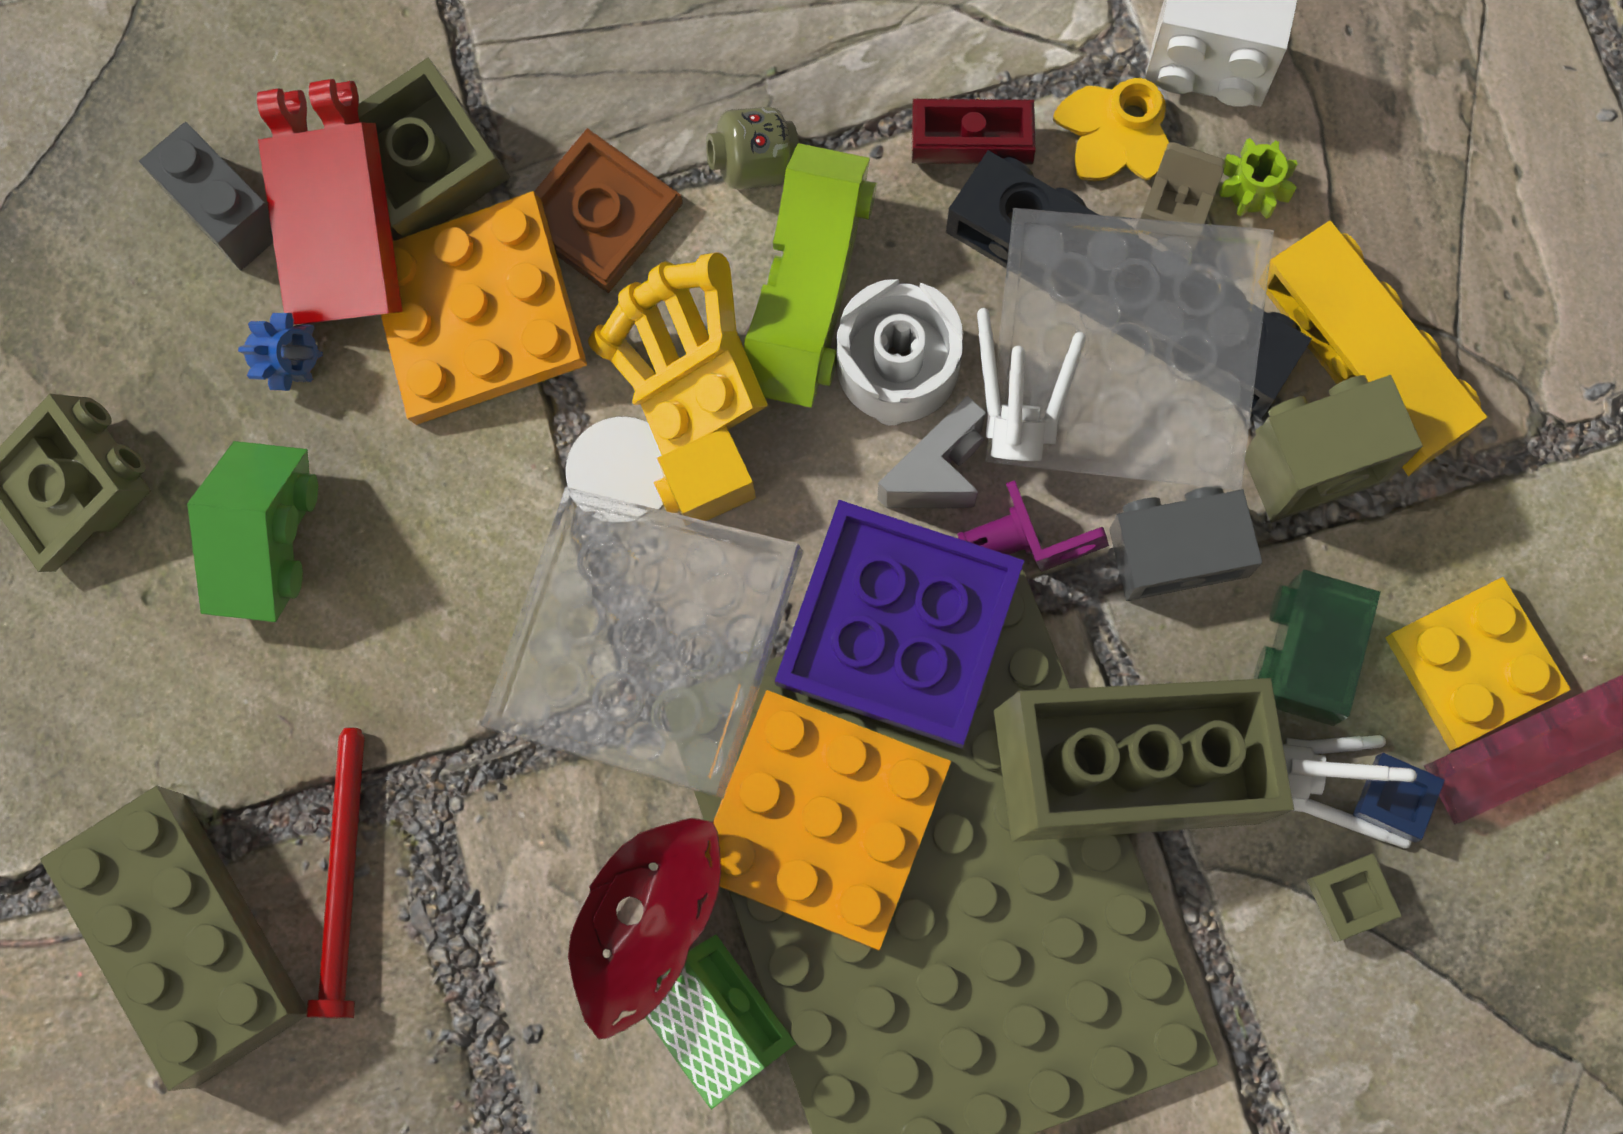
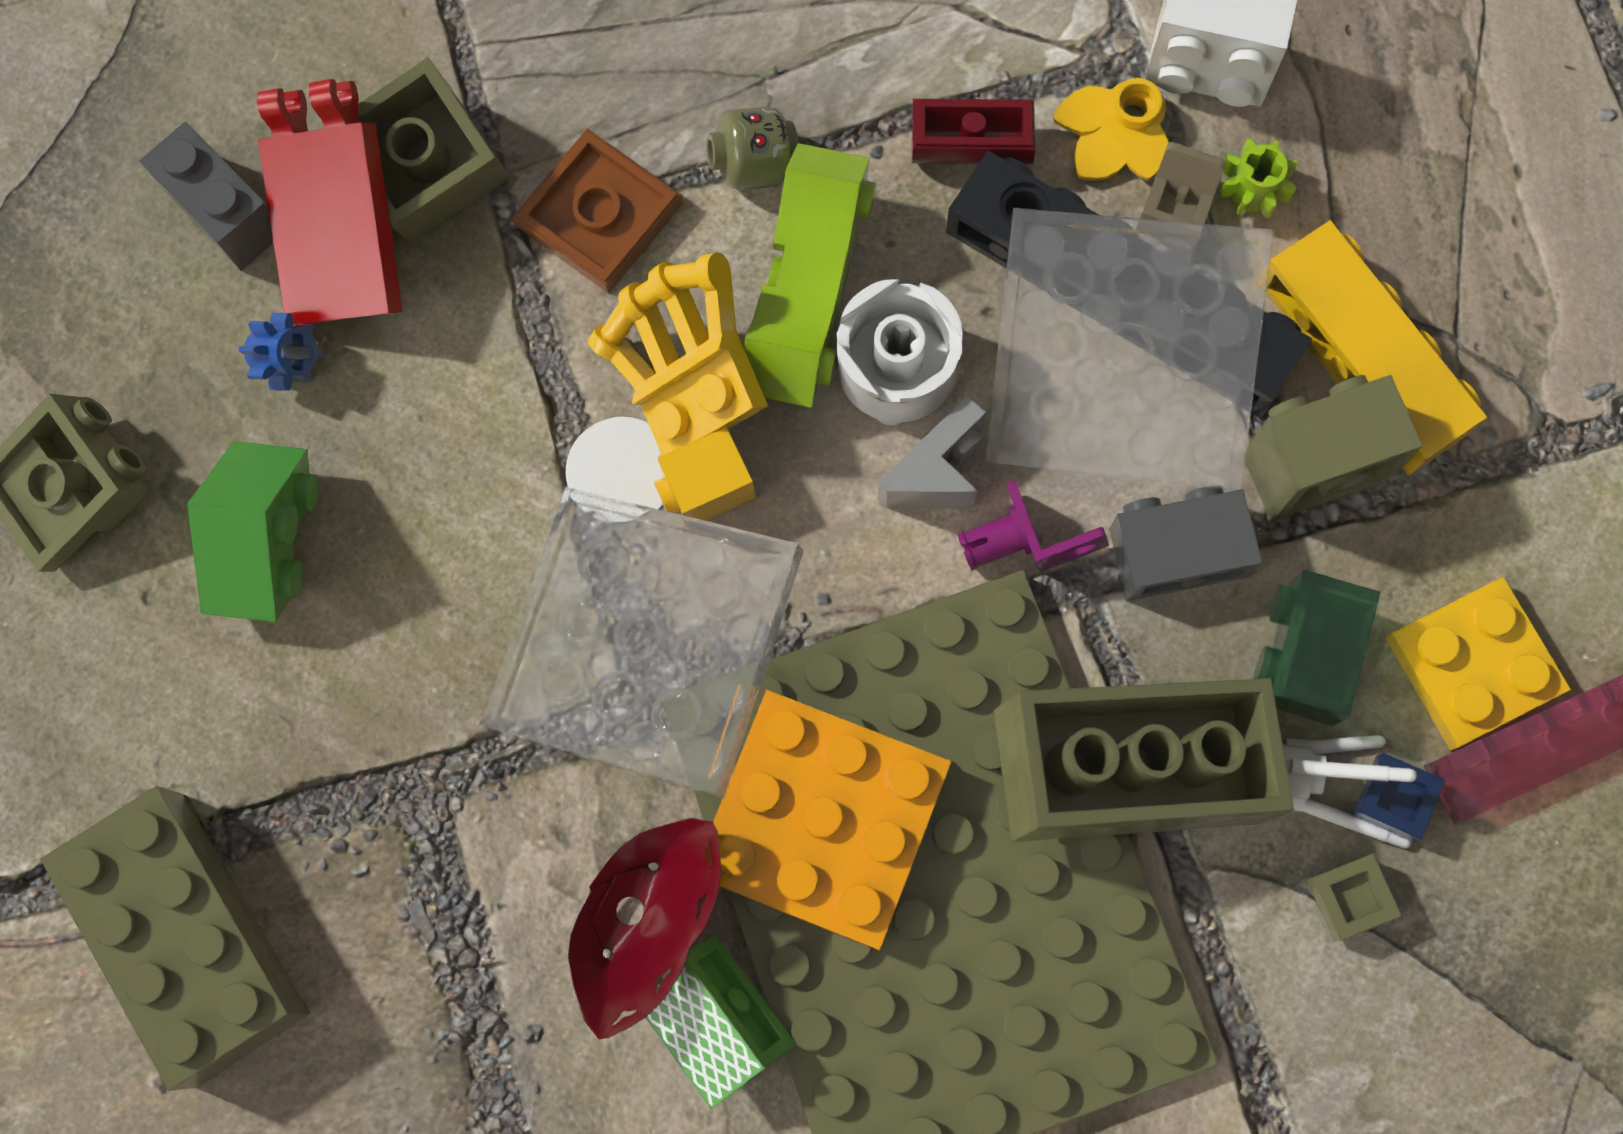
red bar [306,728,365,1019] -> none
light orange plate [381,191,588,425] -> none
dark purple plate [775,500,1024,748] -> none
white plant [977,308,1086,461] -> none

